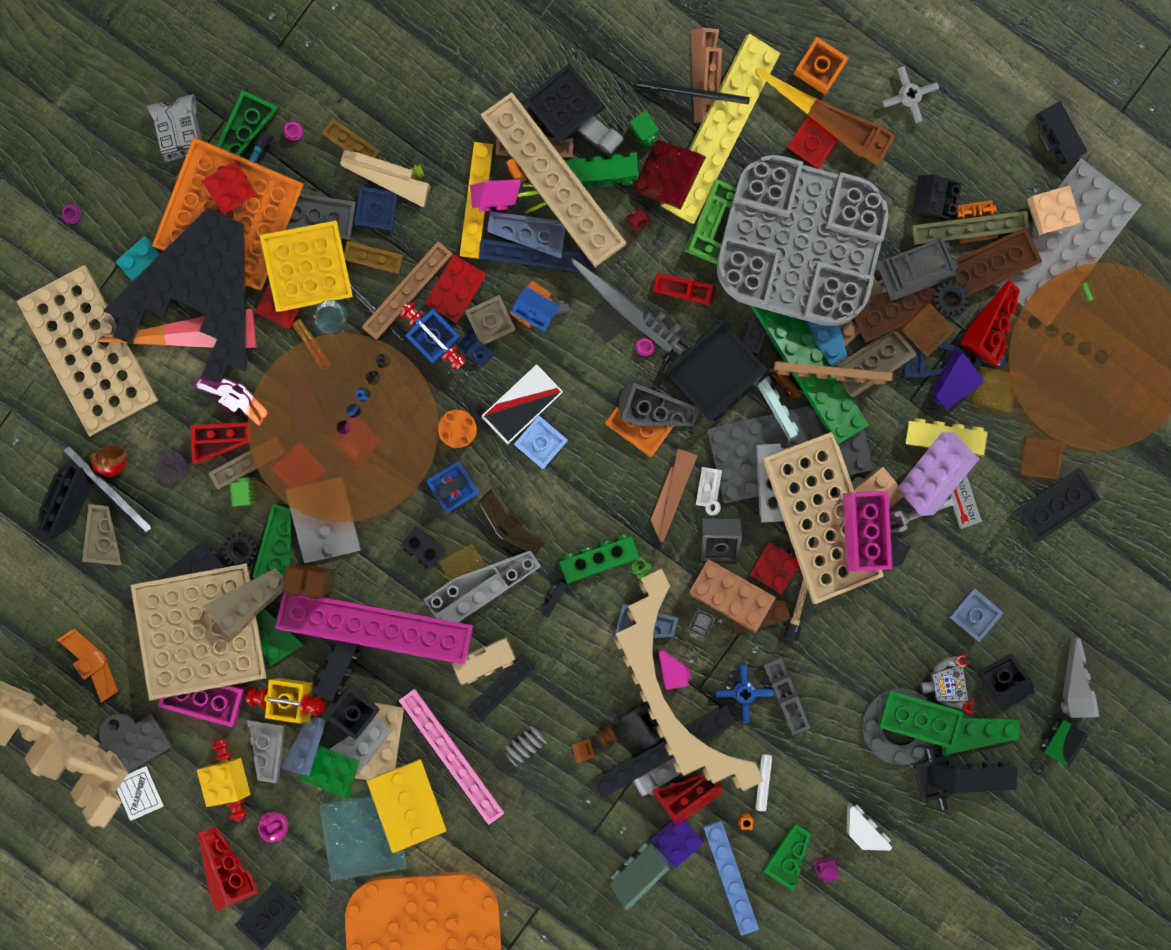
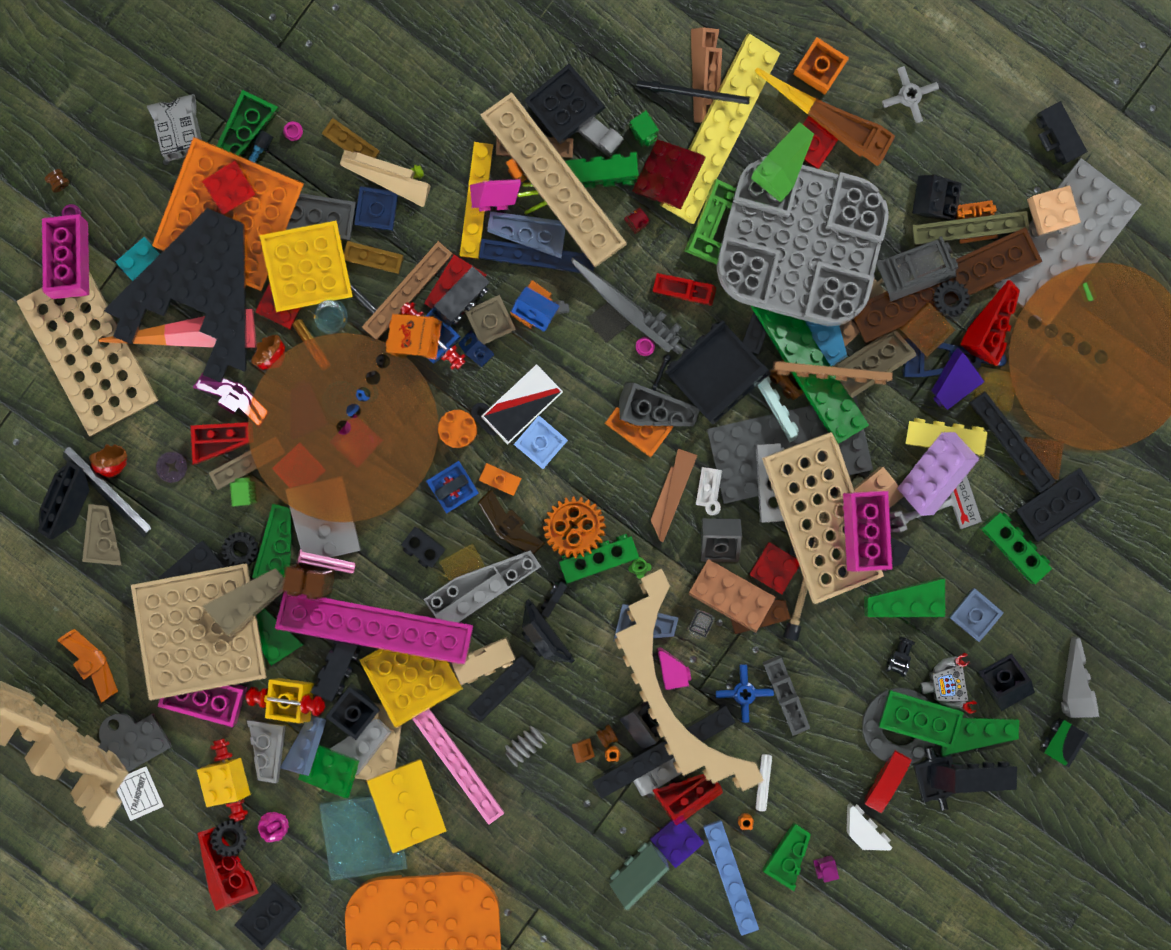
none -> dark pink brick [42,214,89,299]
none -> reddish brown wheel [45,169,70,193]
none -> black tyre [210,820,248,857]
none -> dark orange hair [251,335,286,370]
none -> bright pink axle [296,549,355,574]
none -> yellow plate [359,649,463,728]
none -> orange panel [386,314,442,360]
none -> black brick [432,266,490,327]
none -> orange plate [479,463,522,496]
none -> black wedge [522,598,575,663]
none -> orange gear [543,496,606,559]
none -> orange hose [605,746,620,762]
none -> bright green wedge [751,122,814,202]
none -> green wedge [864,577,945,617]
none -> red slope [865,750,912,813]
none -> black connector [885,636,916,677]
none -> black tile [969,391,1056,493]
none -> green brick [979,512,1052,584]

